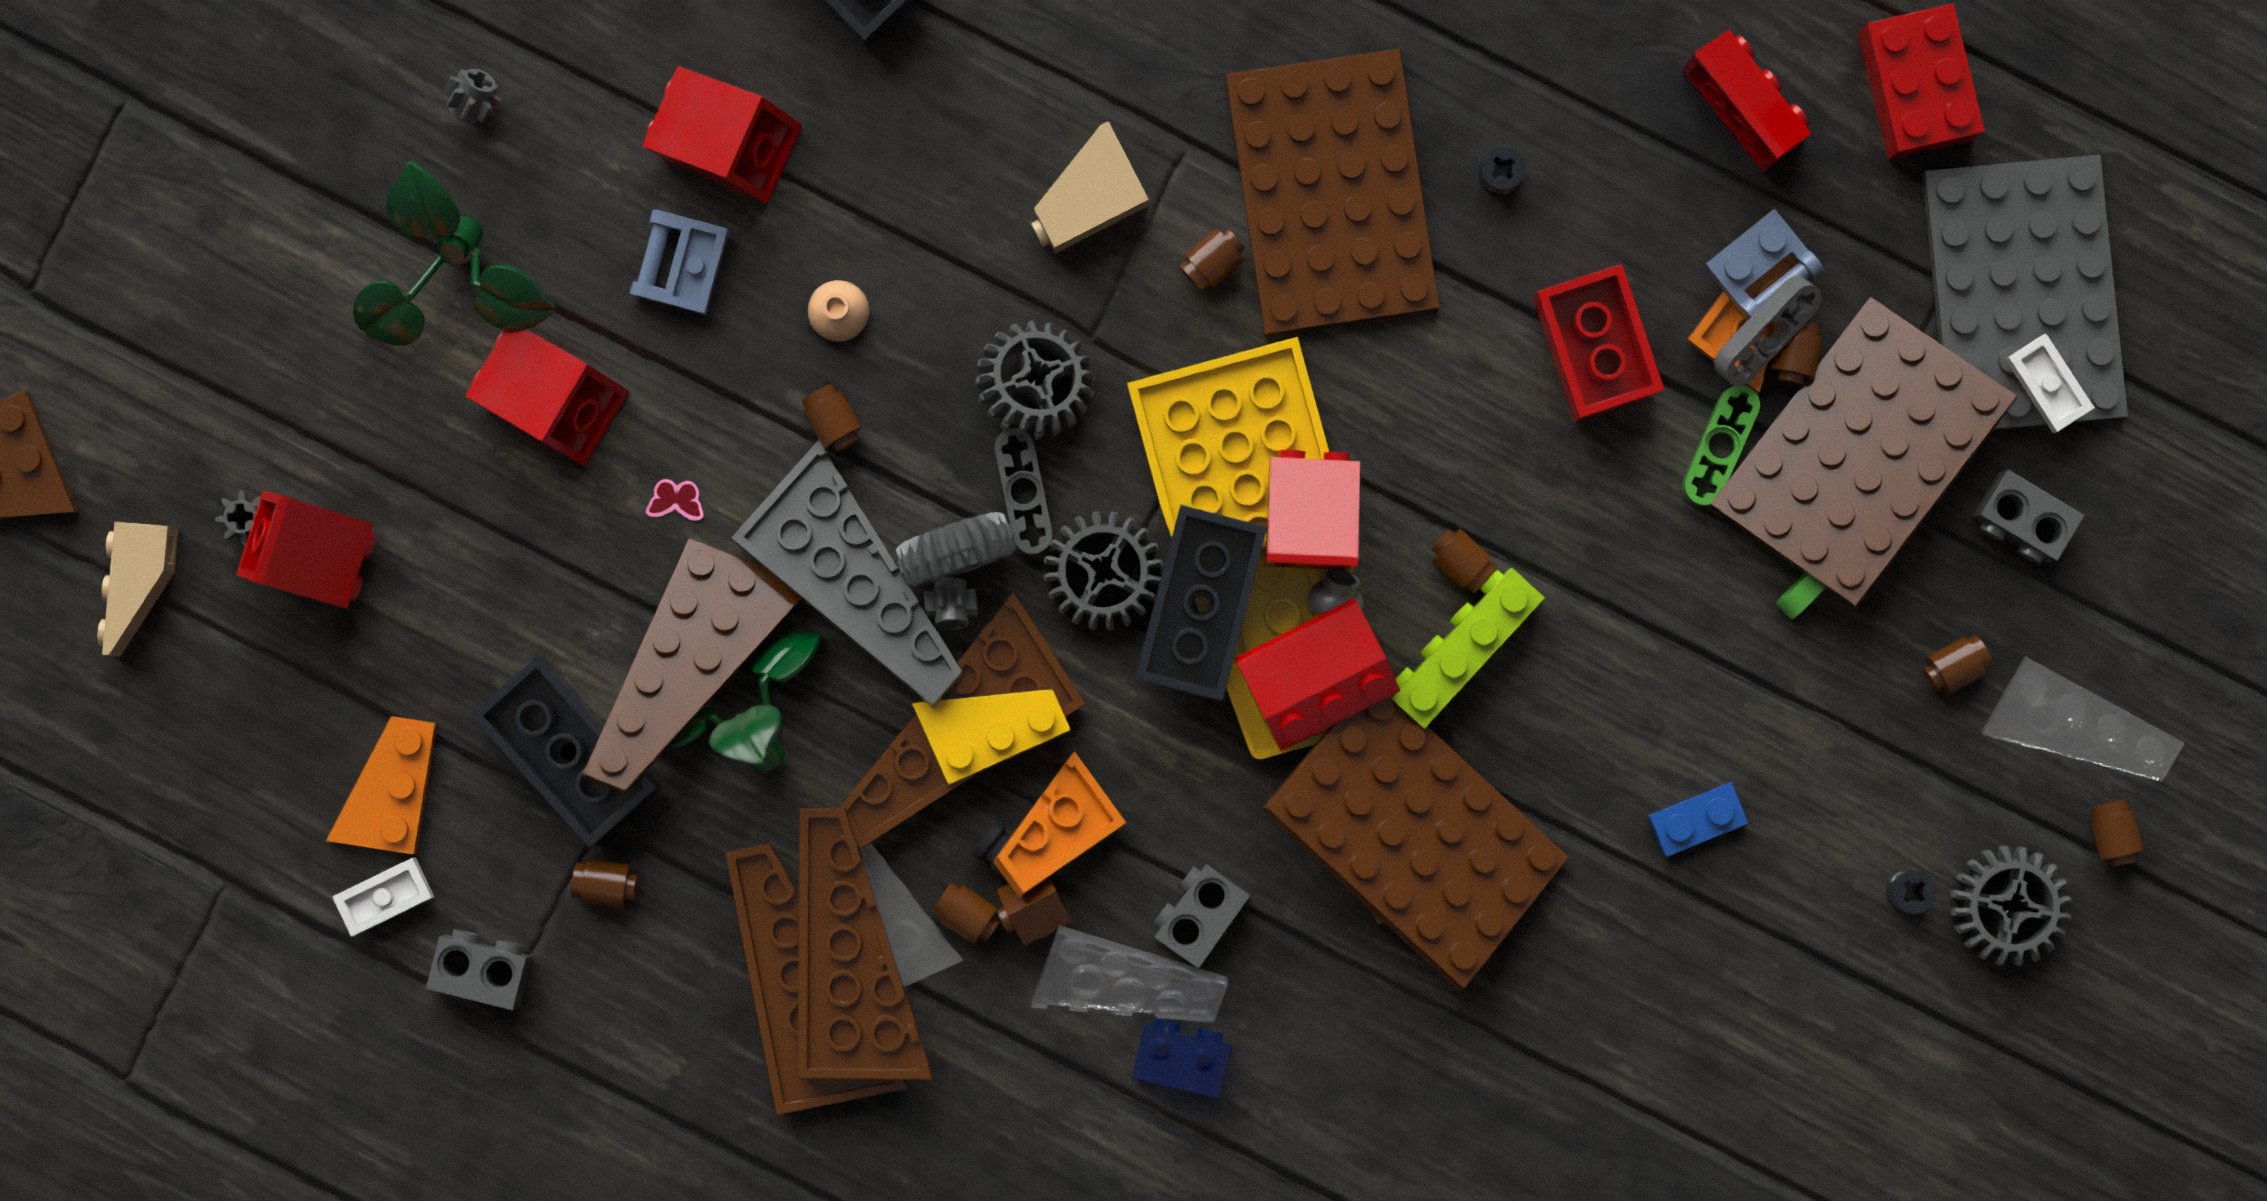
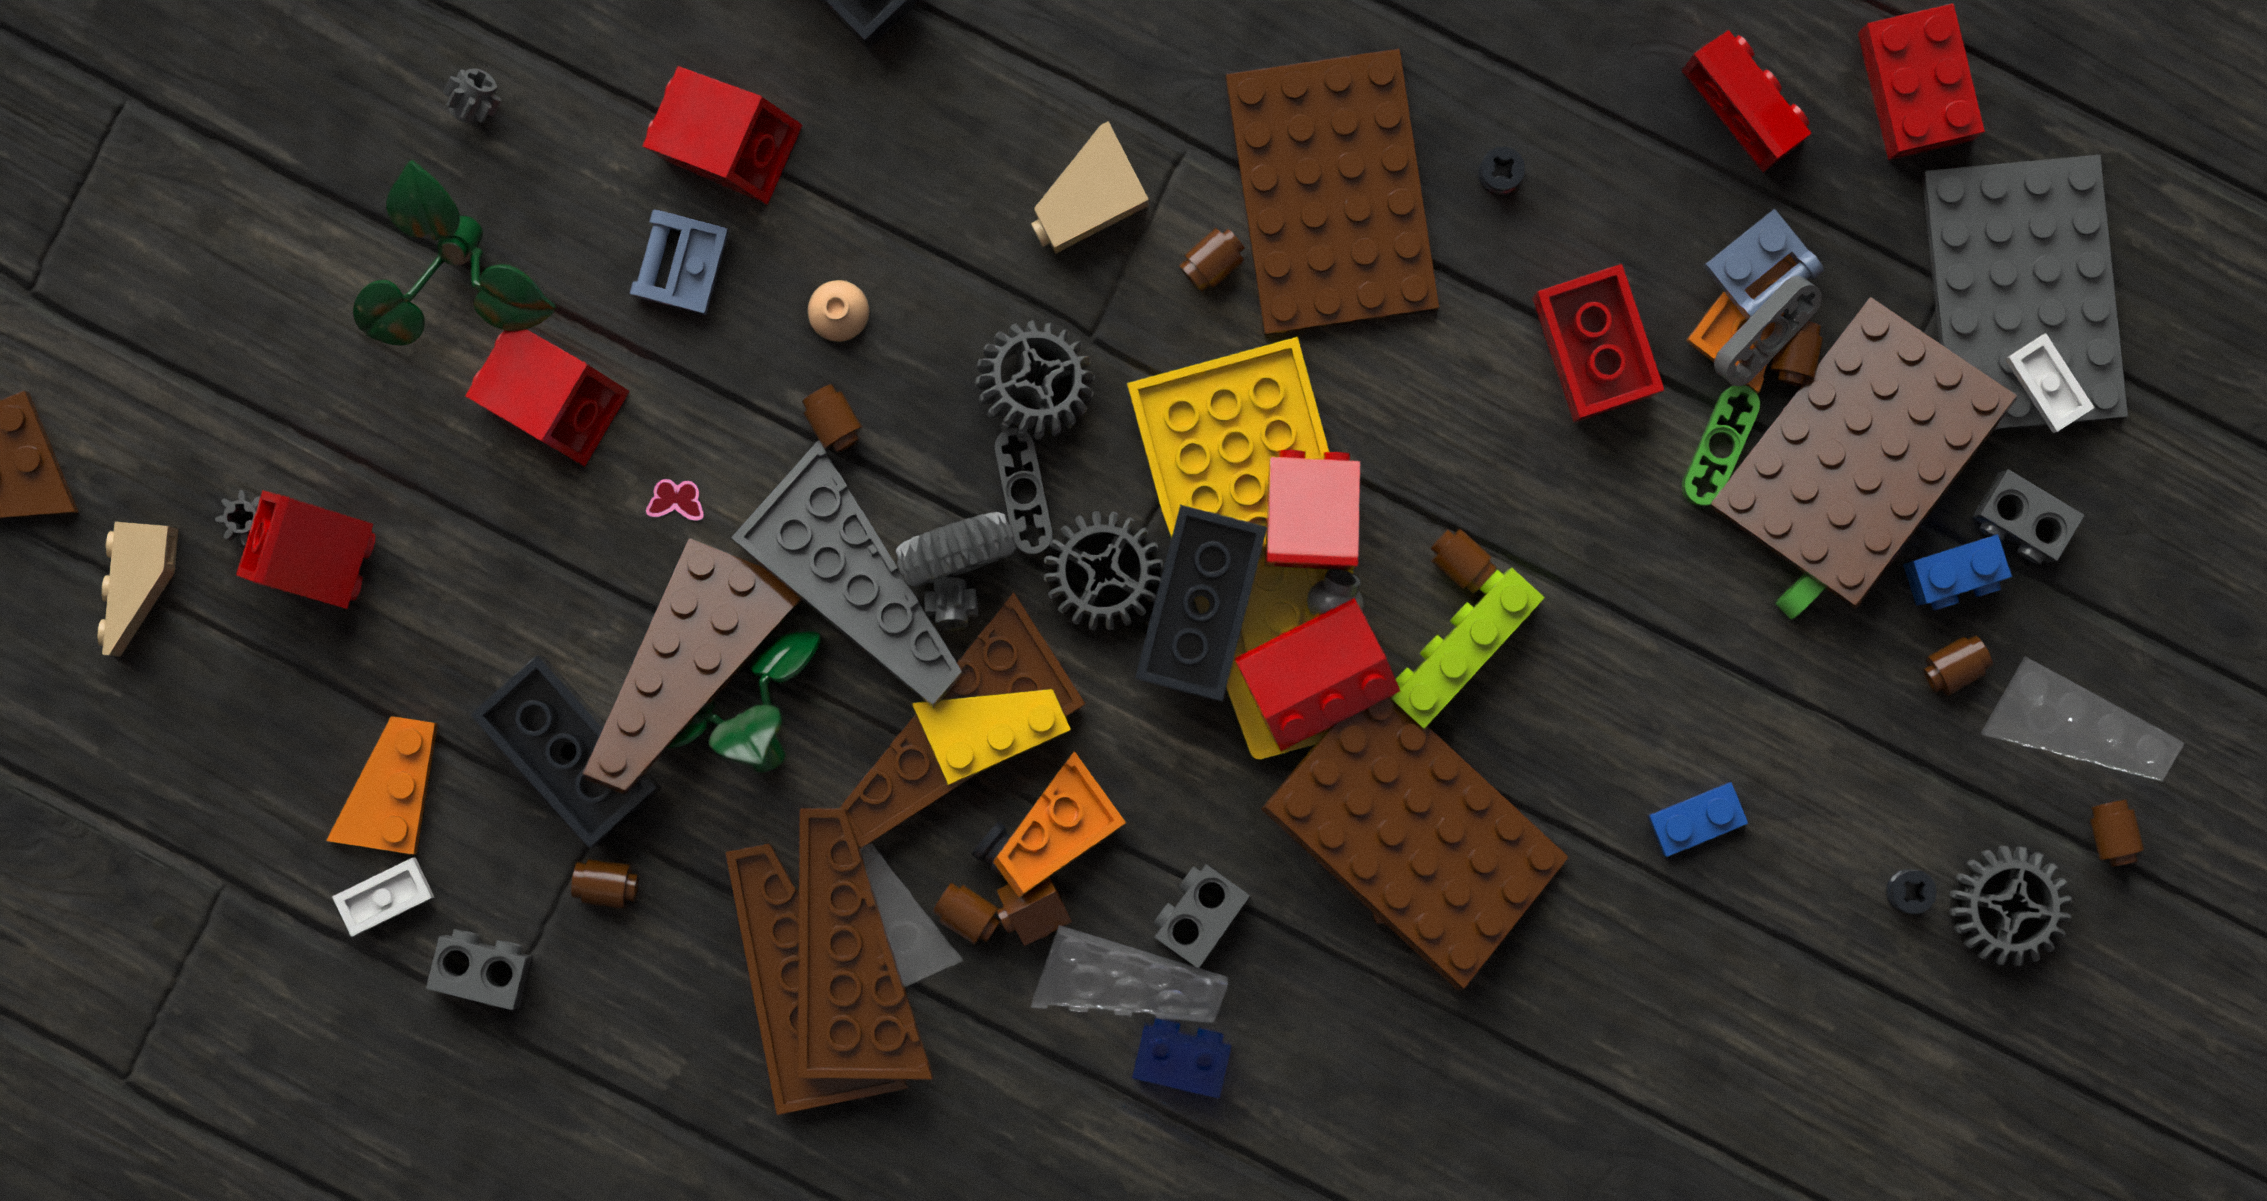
none -> blue brick [1903,535,2012,610]

